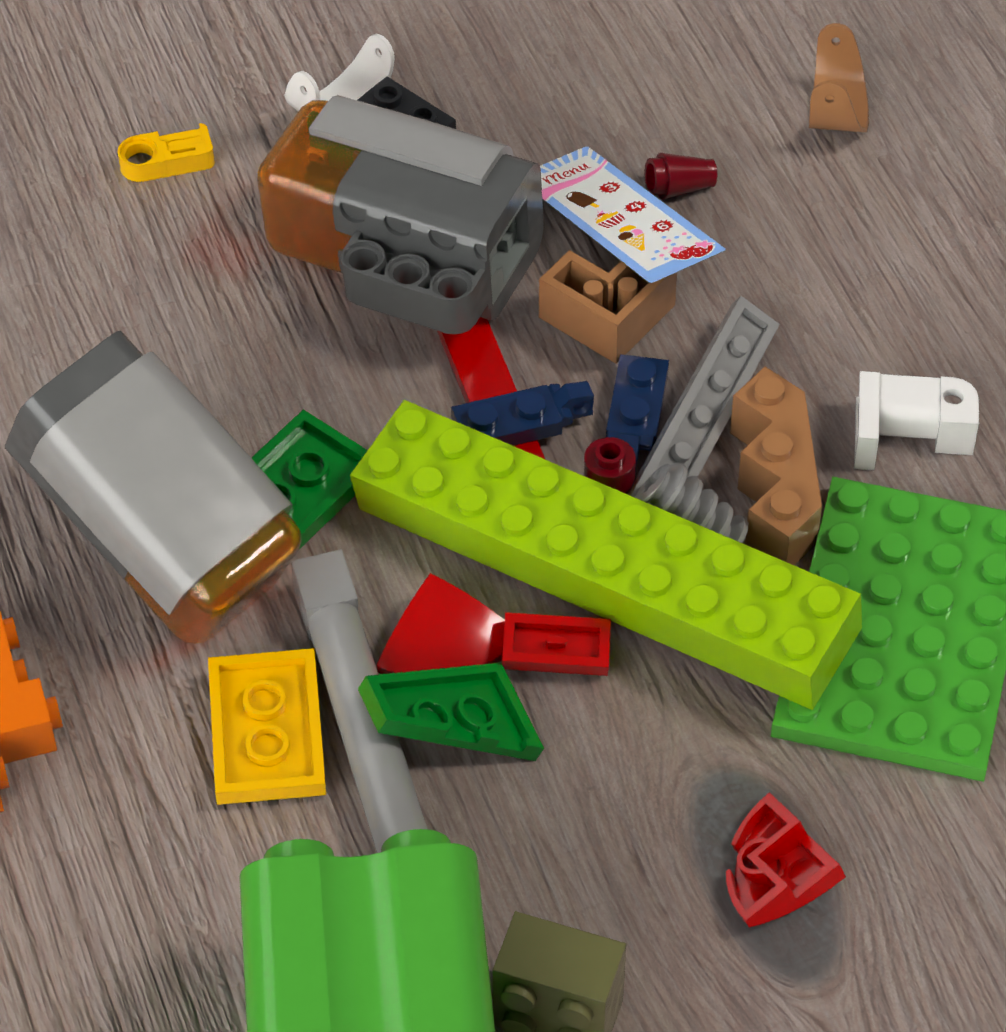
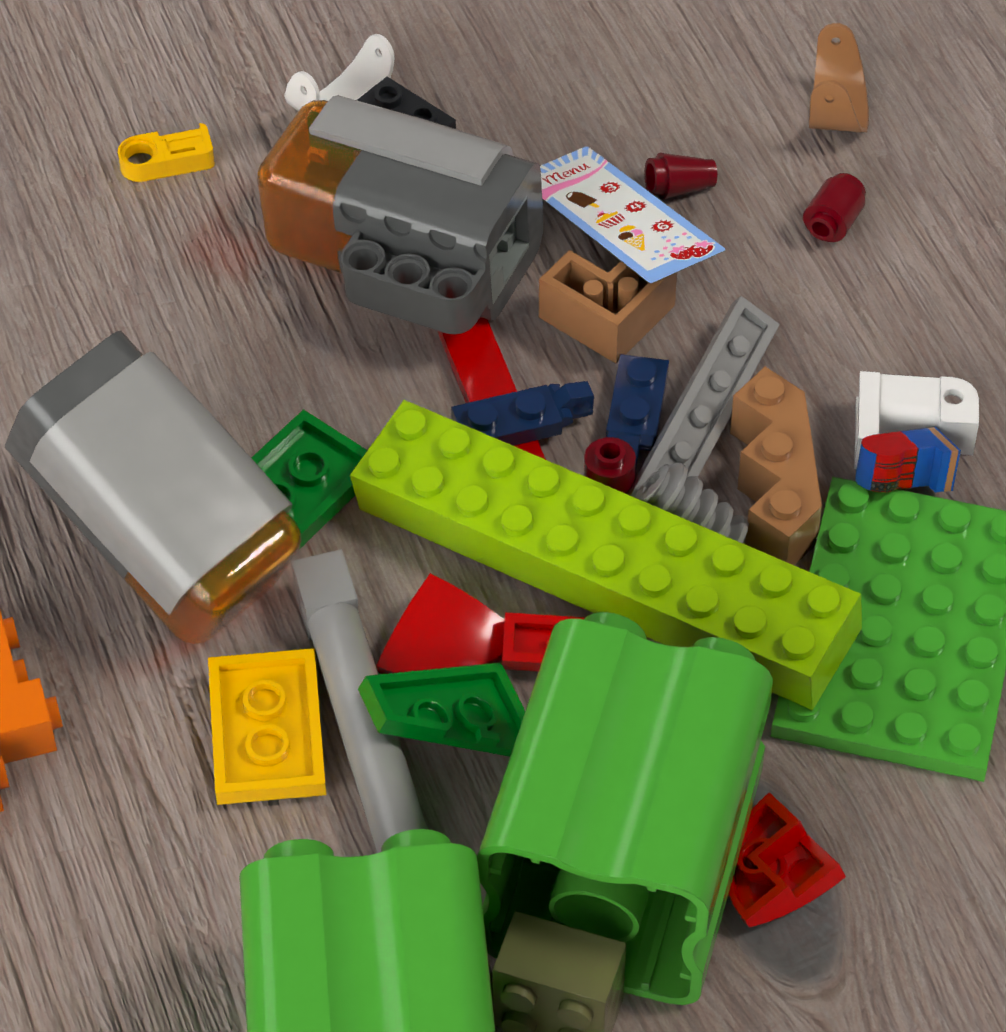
none -> bright green brick [477,612,773,1005]
none -> dark red brick [803,173,866,242]
none -> leg [855,427,961,493]

